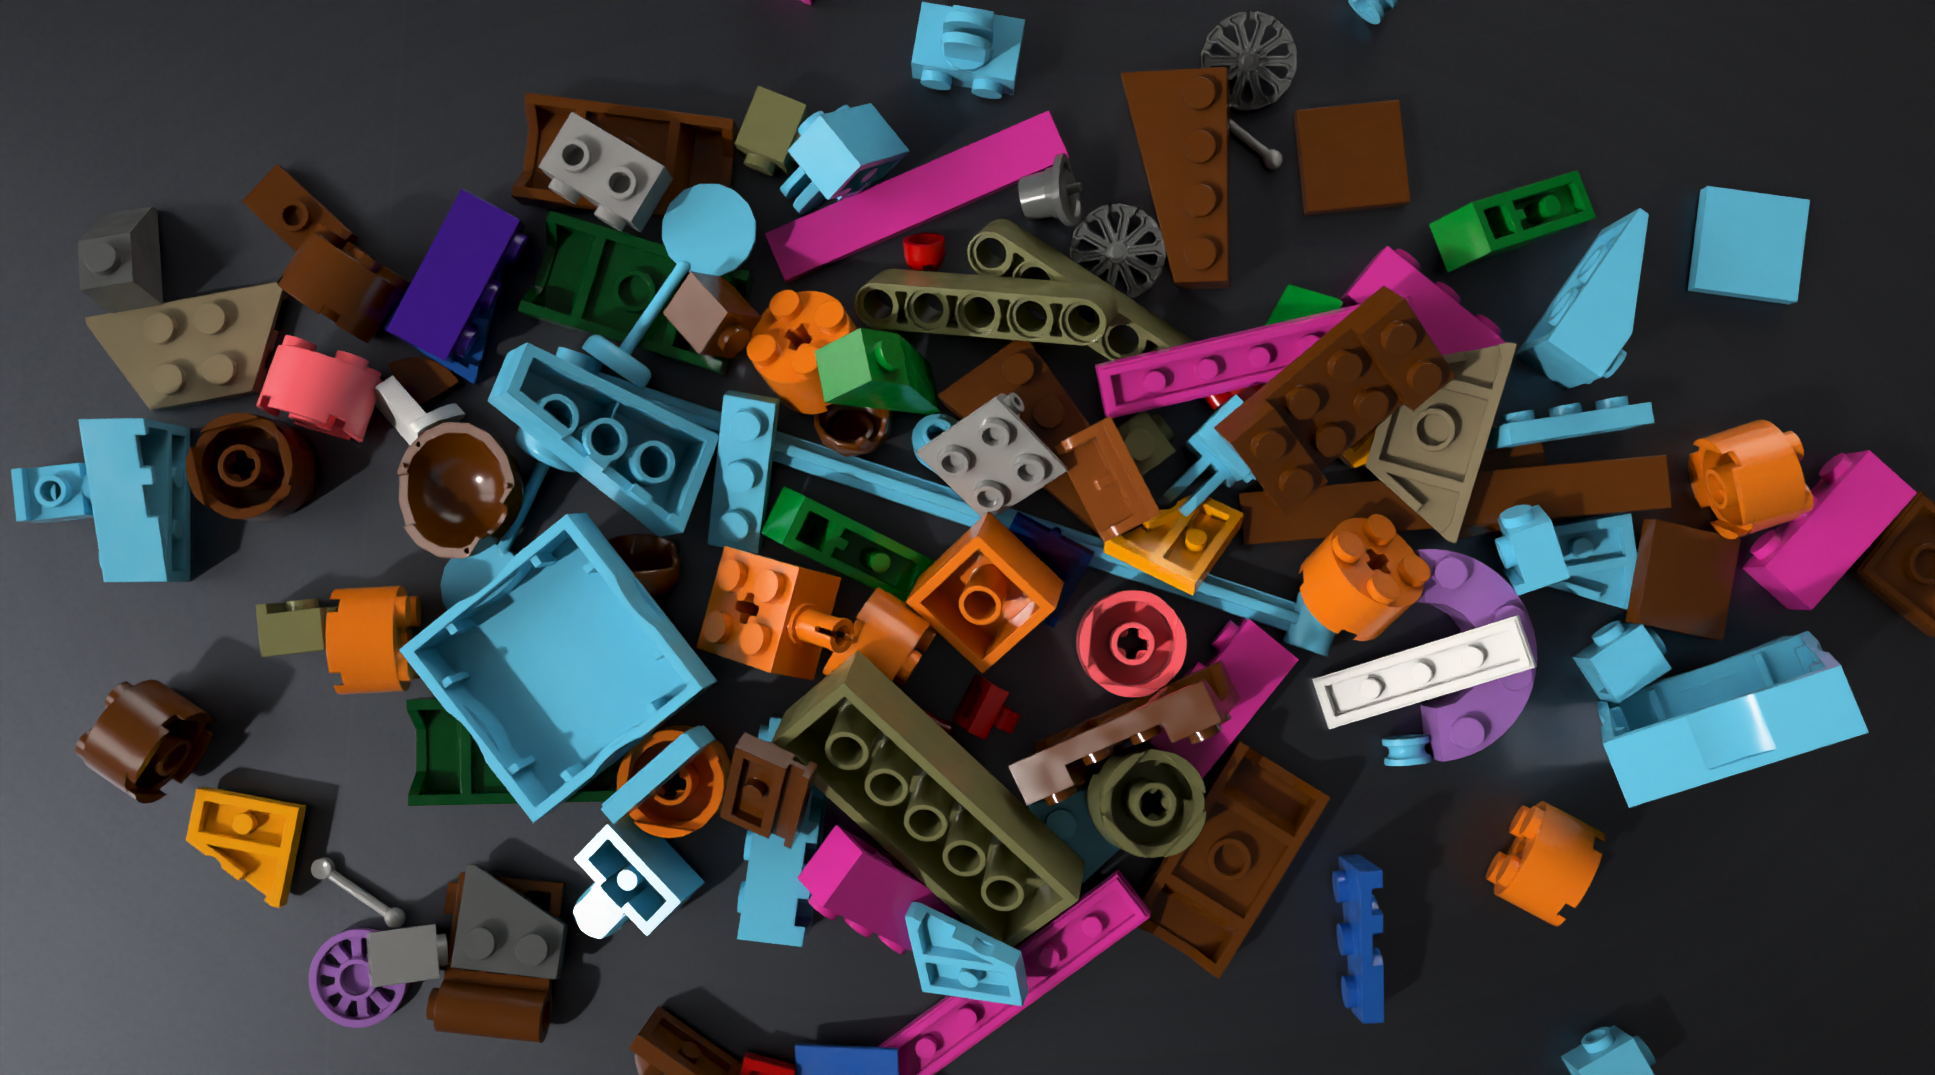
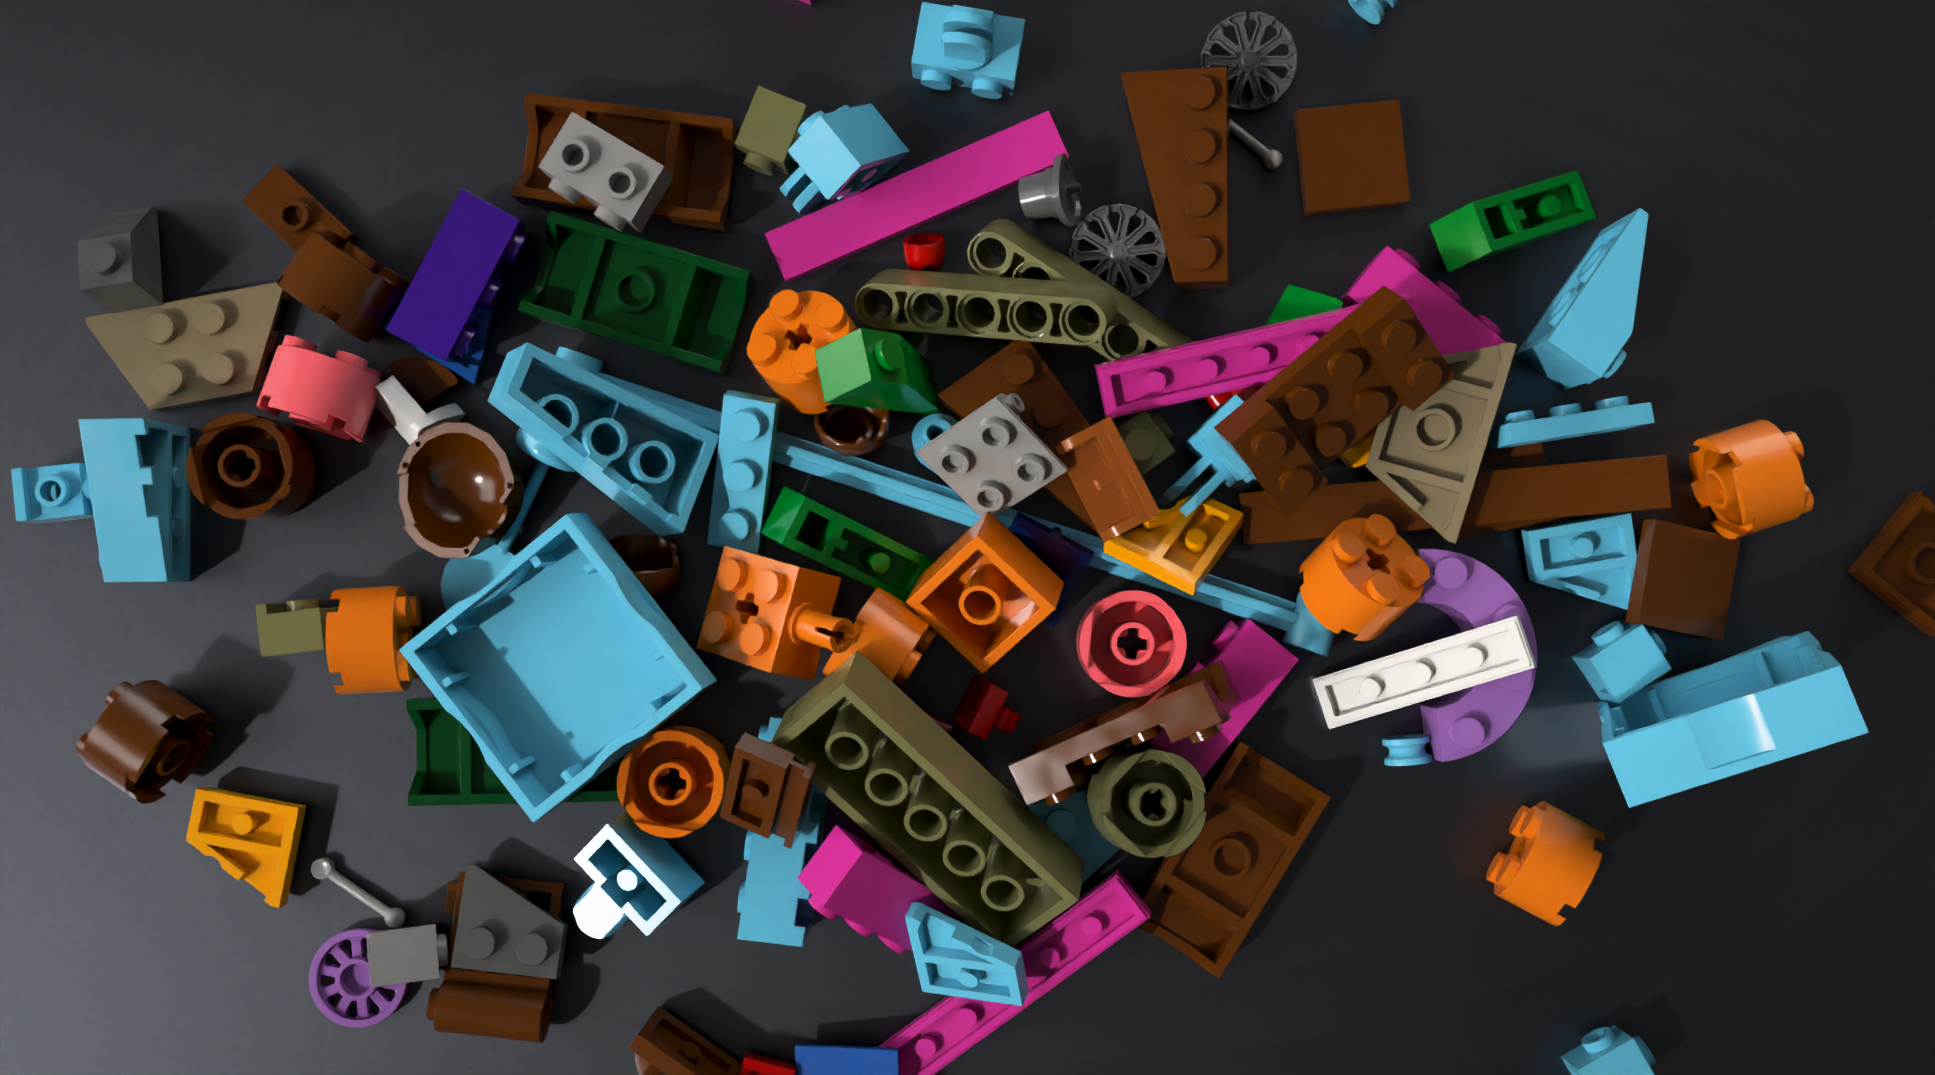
medium azure piece [582,184,756,390] -> none
medium azure tile [601,725,716,824] -> none
brick [663,271,762,358] -> none
blue wing [1332,854,1384,1024] -> none
medium azure brick [1495,504,1570,596] -> none
medium azure tile [1687,186,1810,305] -> none
dark pink brick [1742,450,1917,610] -> none

